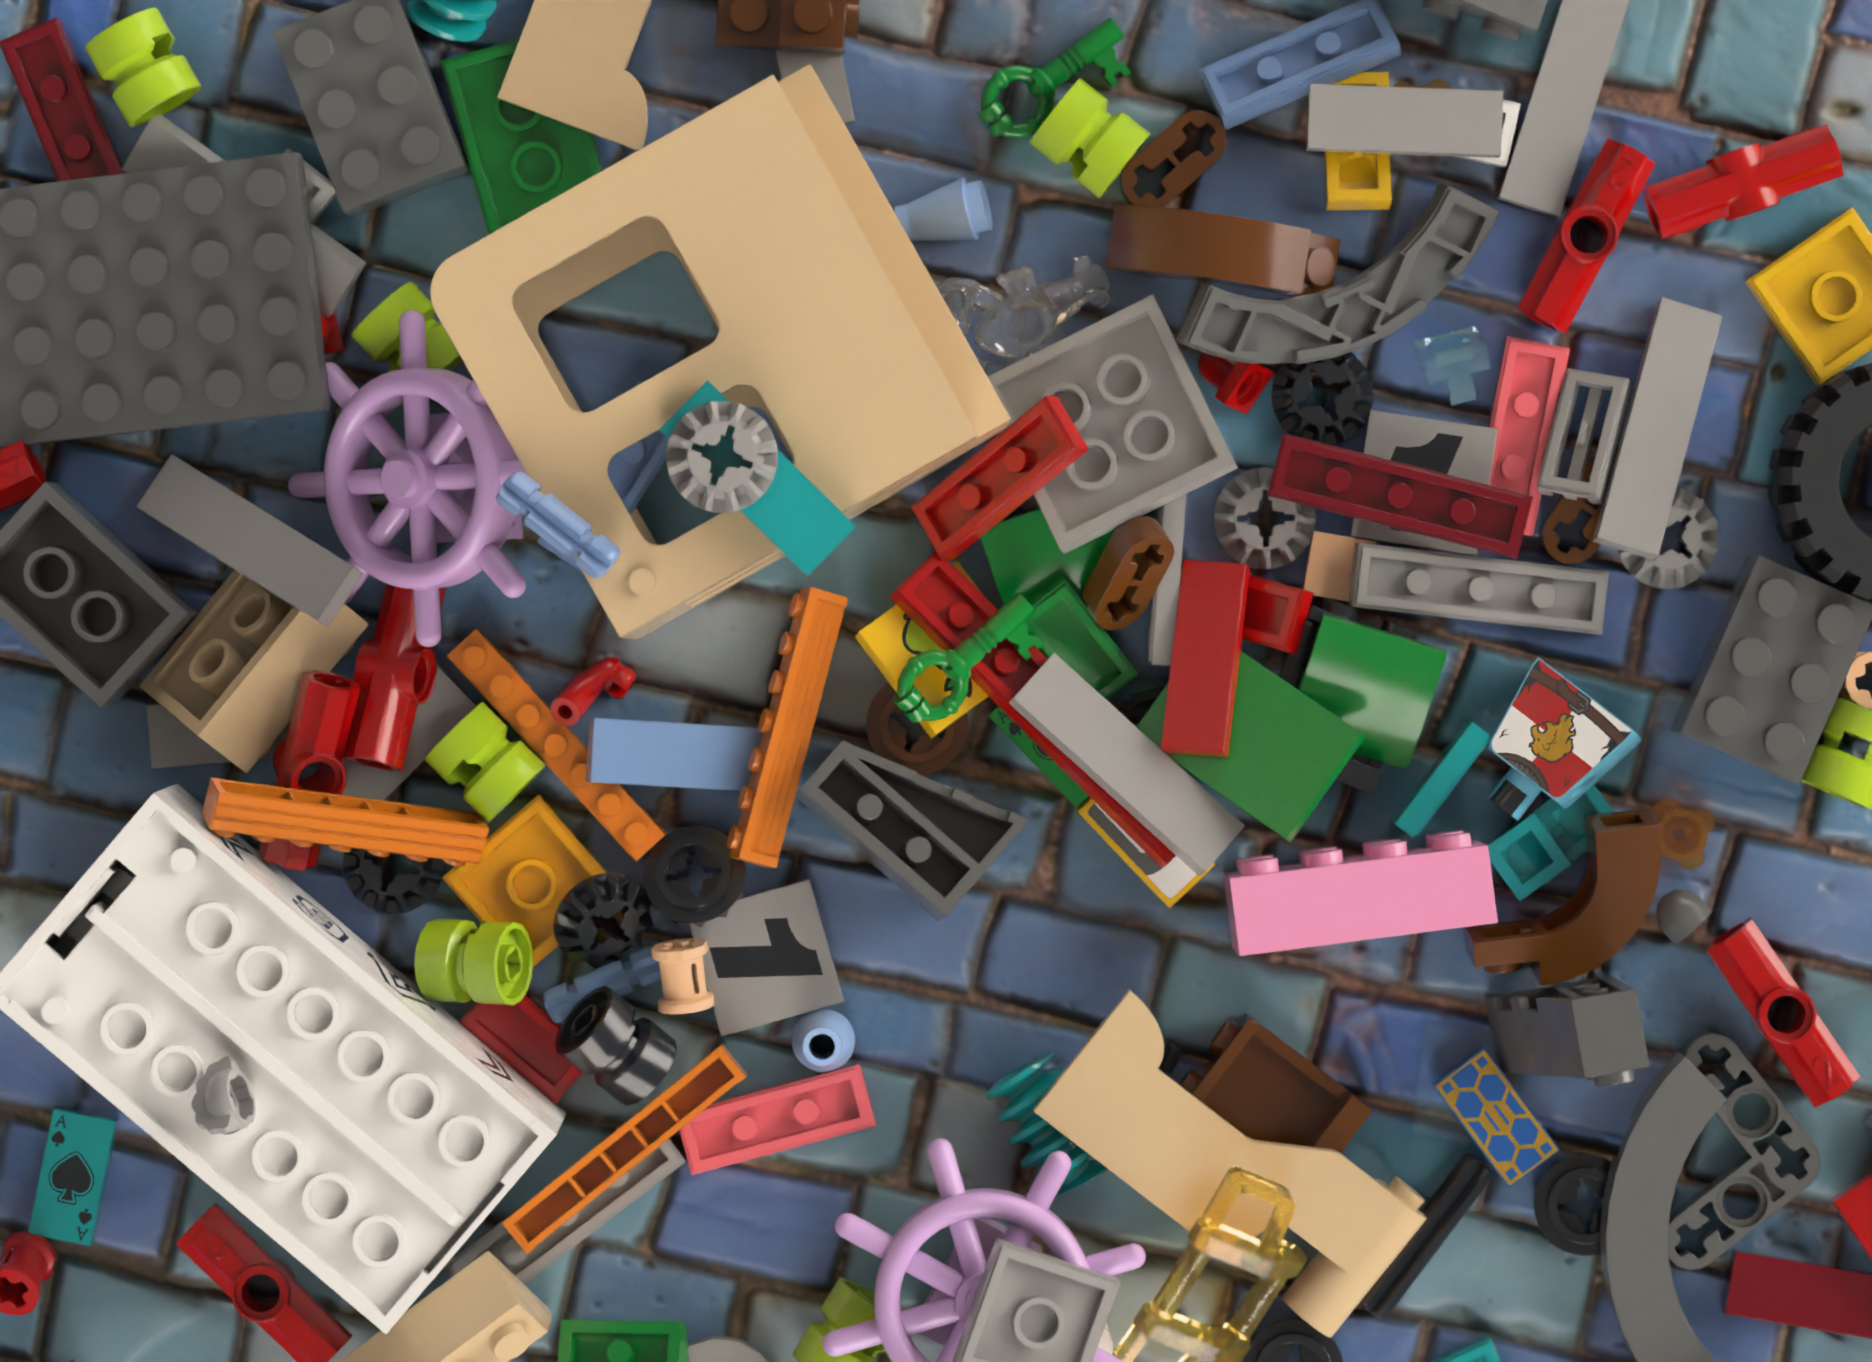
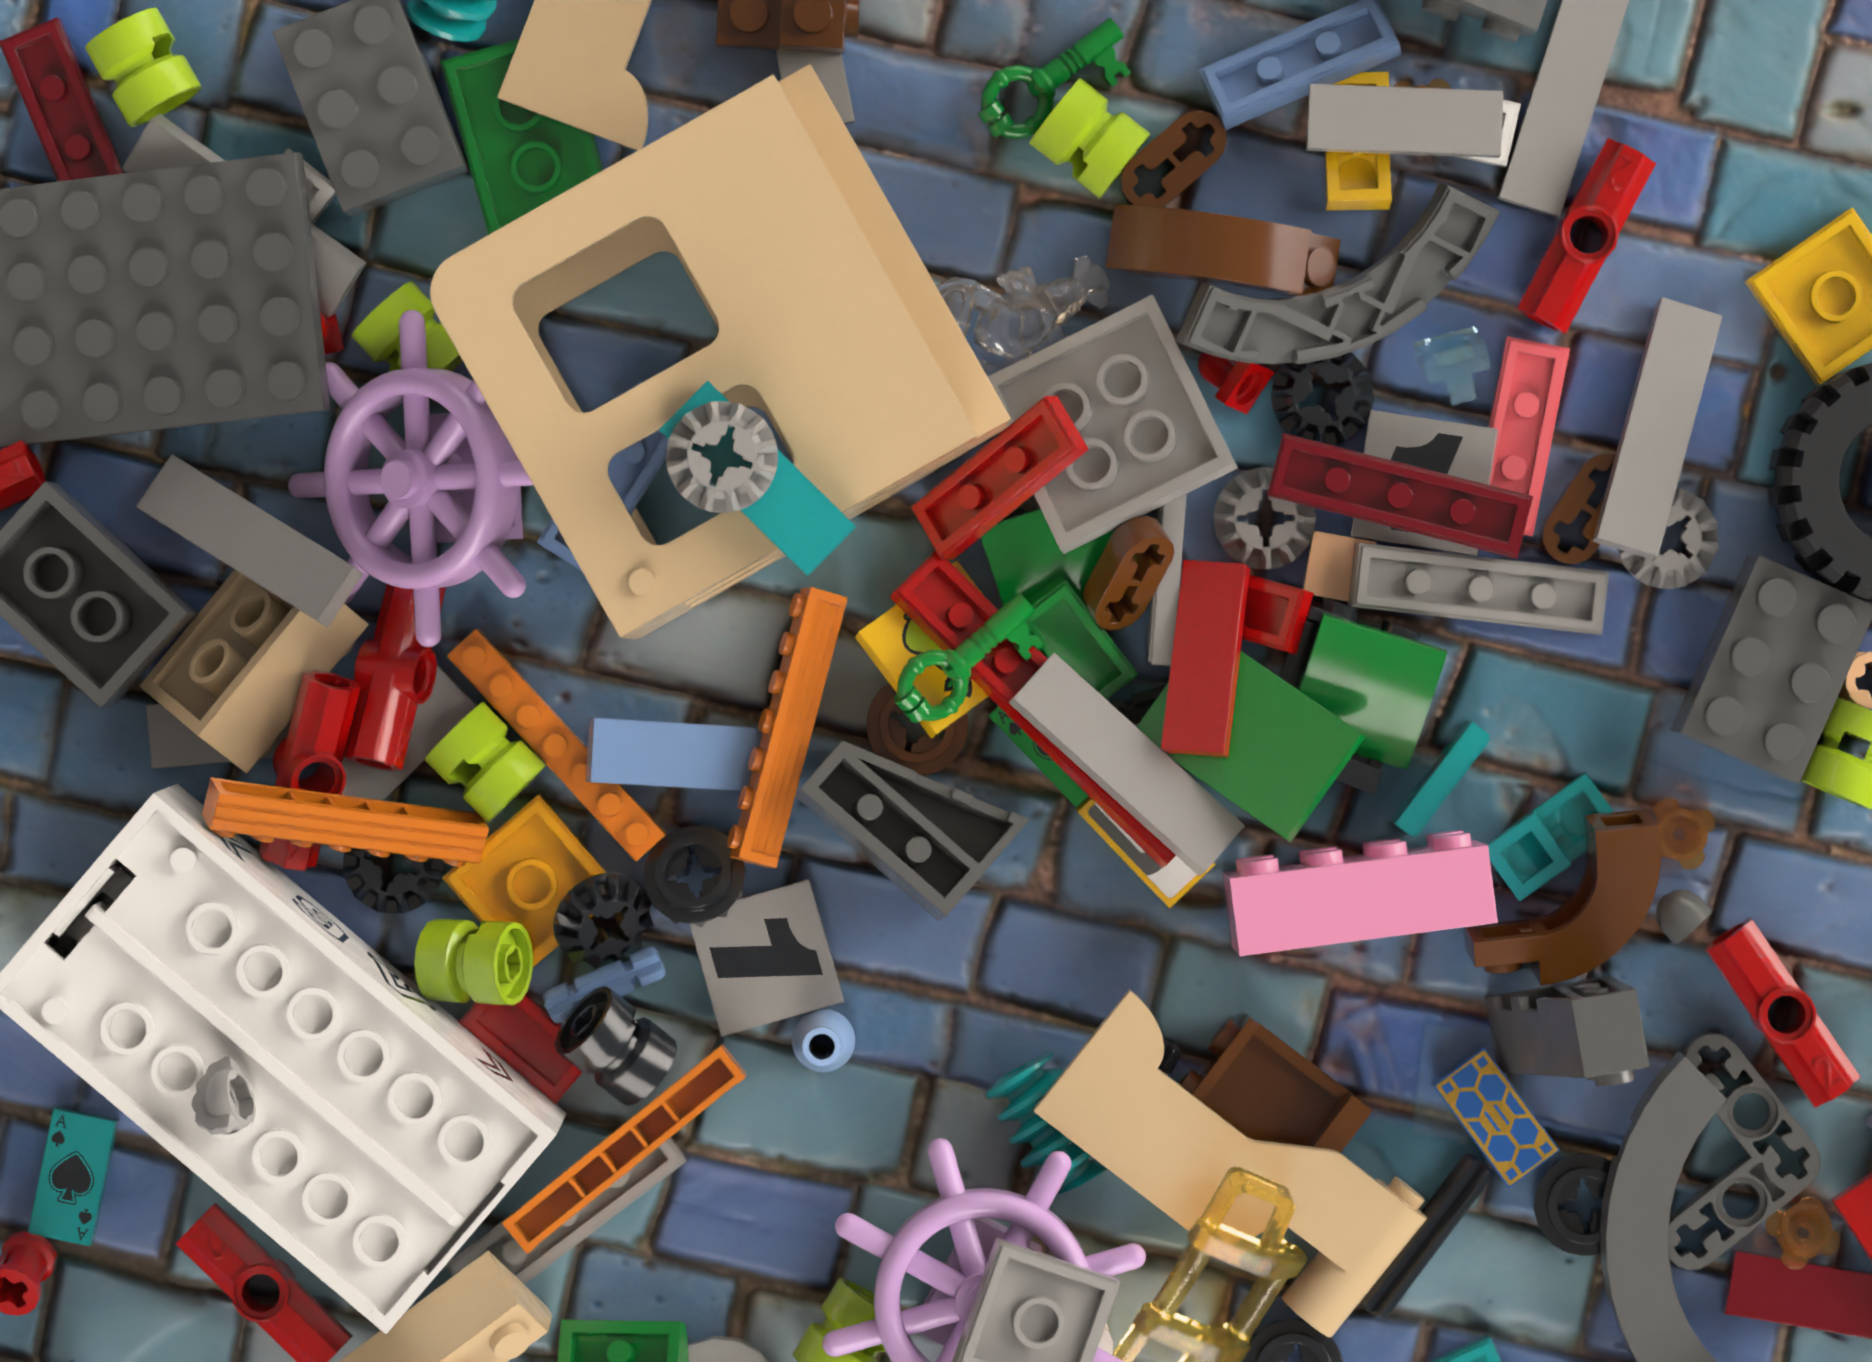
medium blue axle [496,471,621,579] -> none
red arm [550,657,637,726] -> none
light nougat bush [651,938,715,1015] -> none
coral tile [679,1062,876,1175] -> none
light blue cone [894,177,992,242] -> none
torso [1488,657,1642,821] -> none
light grey tile [1537,368,1632,505] -> none
red piece [1642,124,1844,240] -> none
none -> clear orange plate [1765,1196,1840,1270]

